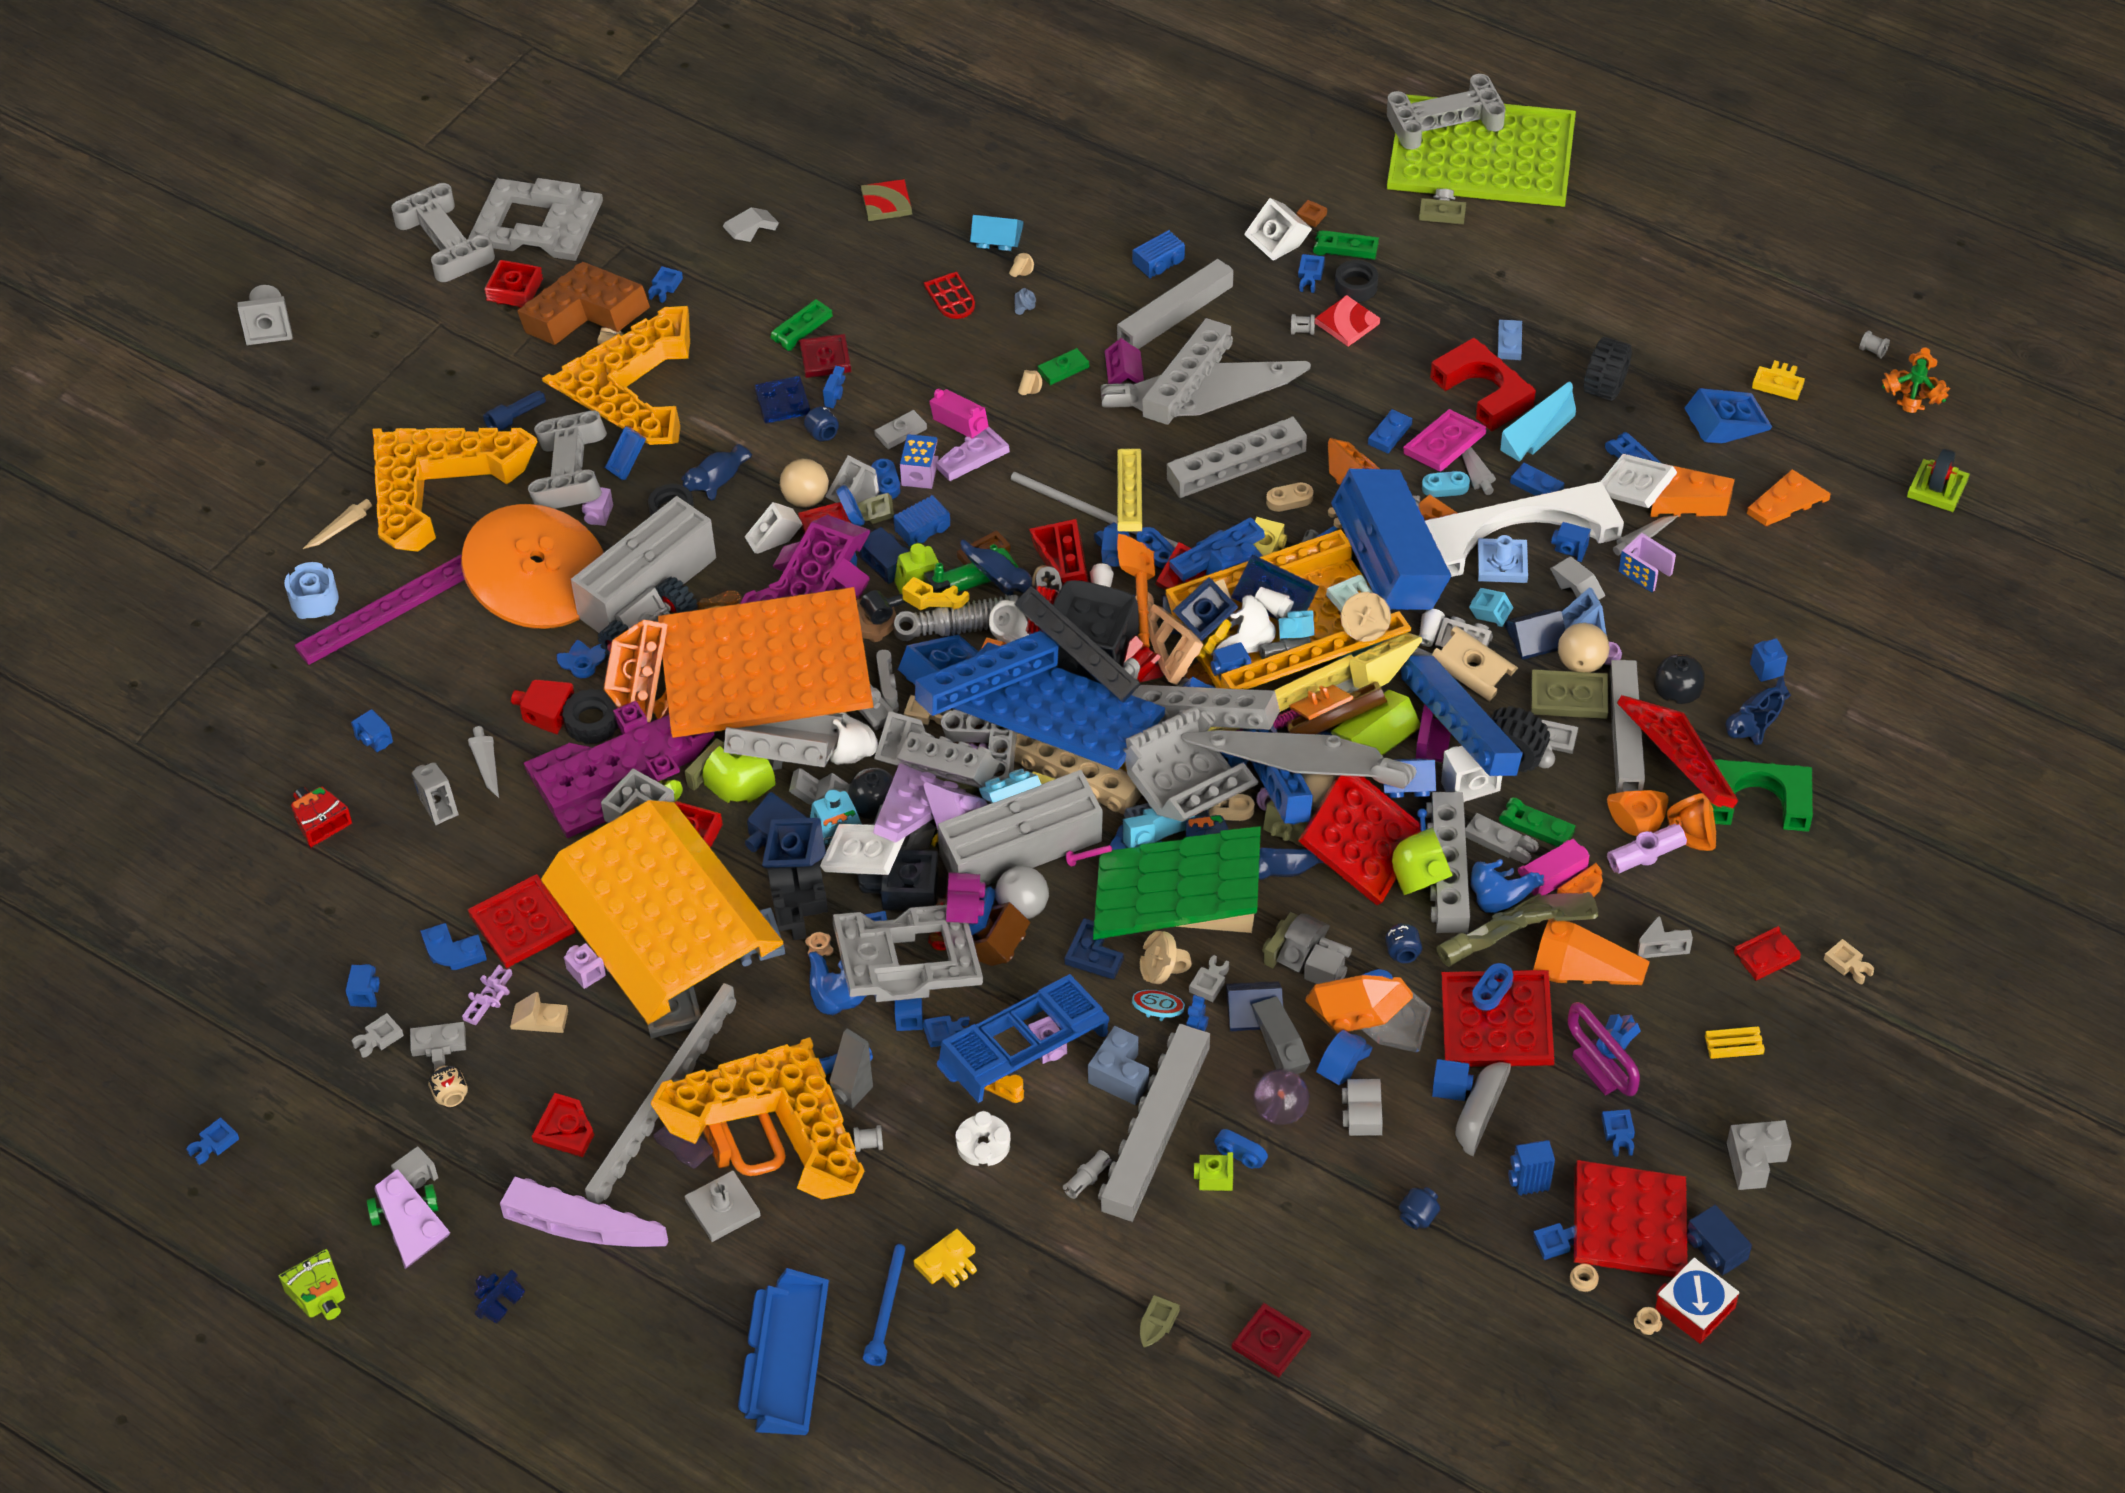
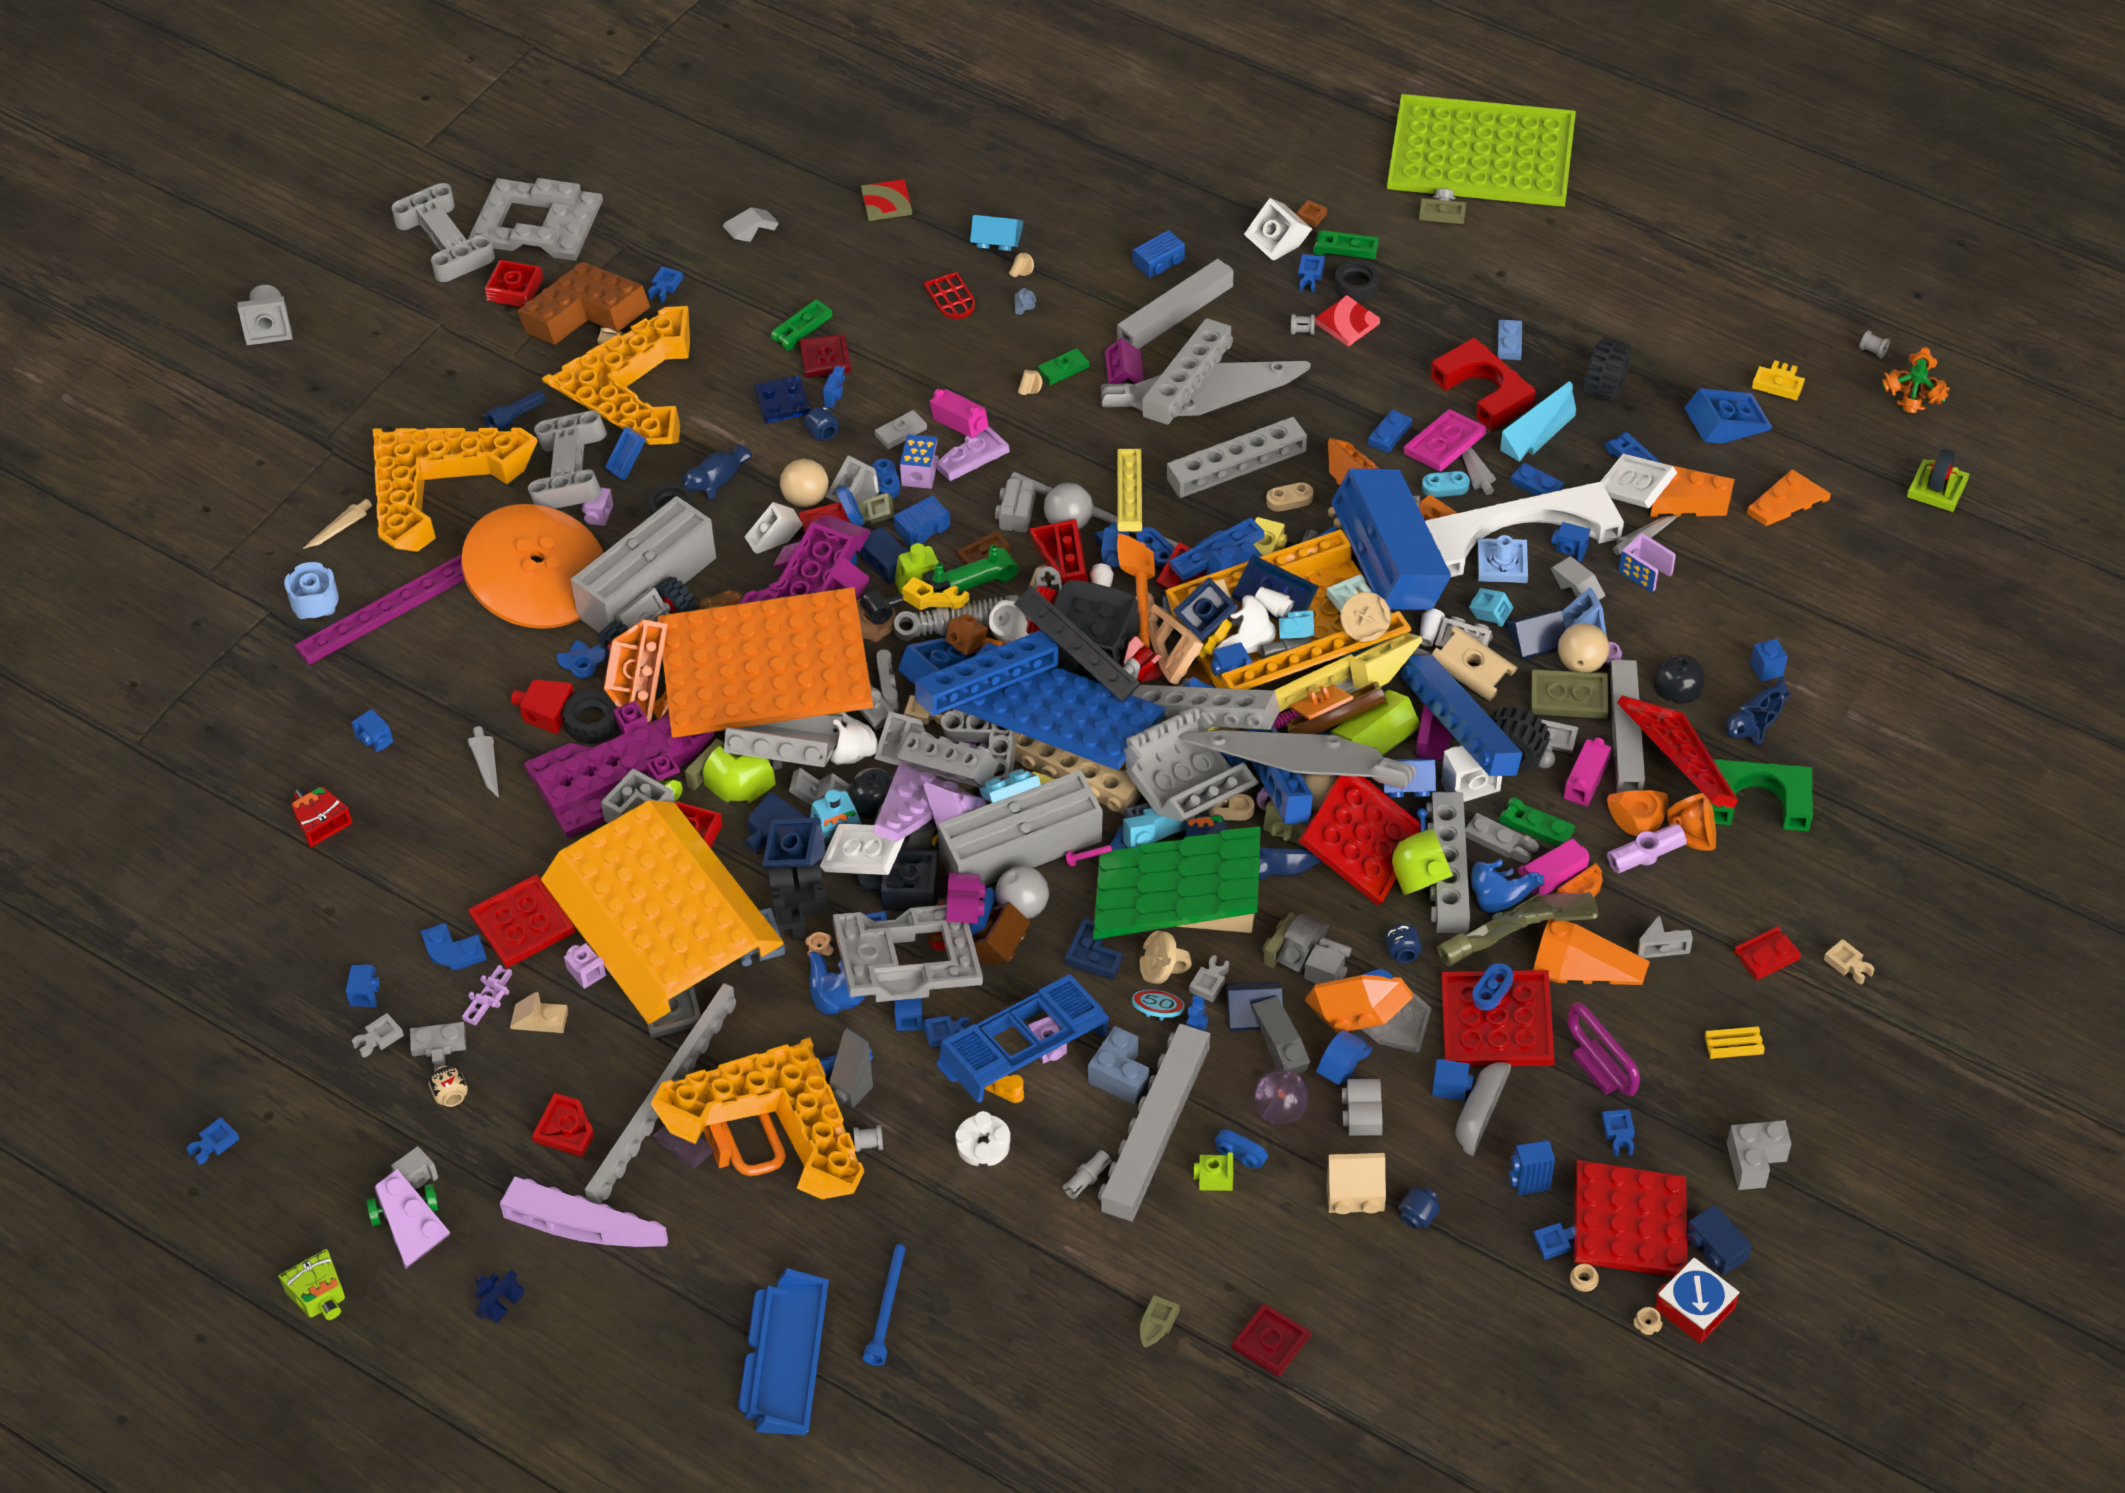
light grey torso [412,763,459,825] -> none
light grey tile [685,1171,761,1242] -> none
yellow hinge [914,1229,977,1288] -> none
dark blue animal [961,539,1033,596] -> none
light grey beam [1387,74,1506,149] -> none
blue rock [1596,1014,1641,1059] -> none
none -> dark orange brick [945,614,988,655]
none -> light grey brick [995,479,1036,533]
none -> light grey piece [1044,482,1093,530]
none -> tan slope [1326,1153,1386,1214]
none -> dark pink brick [1564,738,1611,807]

